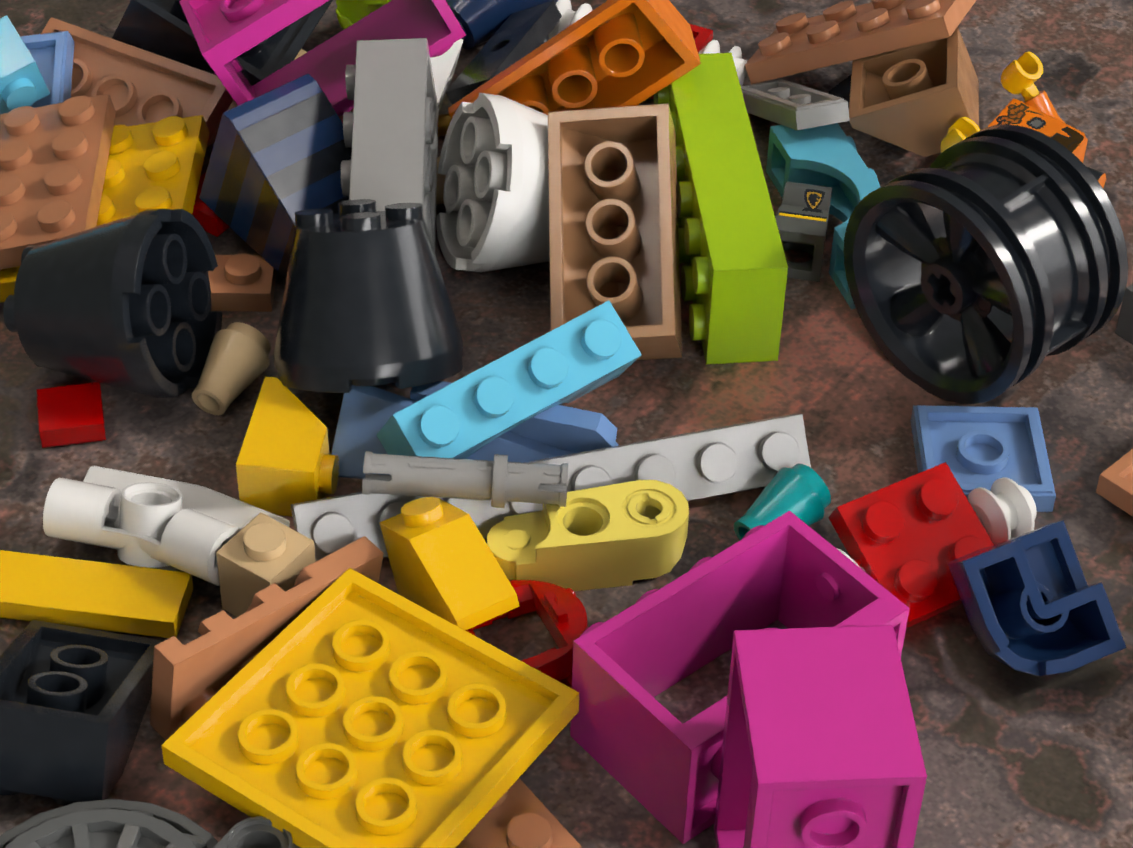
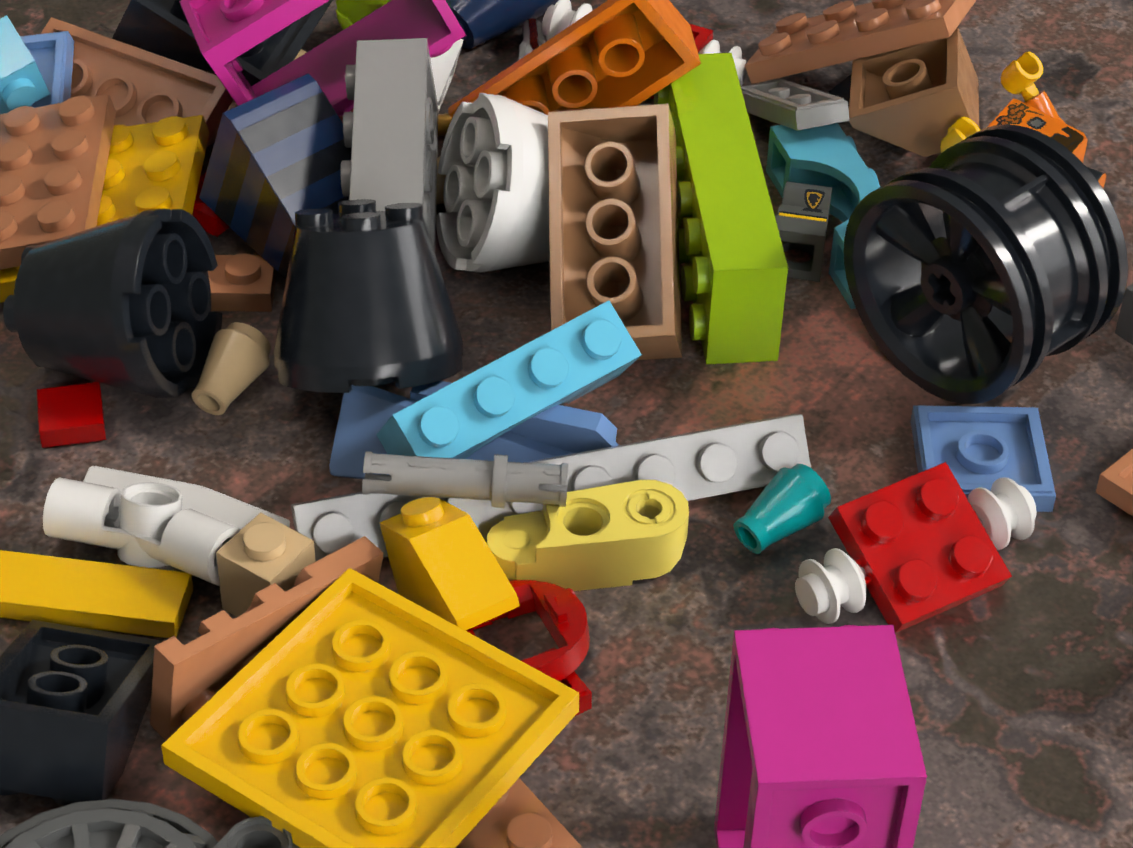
yellow slope [236,377,339,517] -> none
black tile [445,0,562,105] -> none
dark pink hose [570,511,910,844] -> none
dark blue brick [948,520,1127,676] -> none

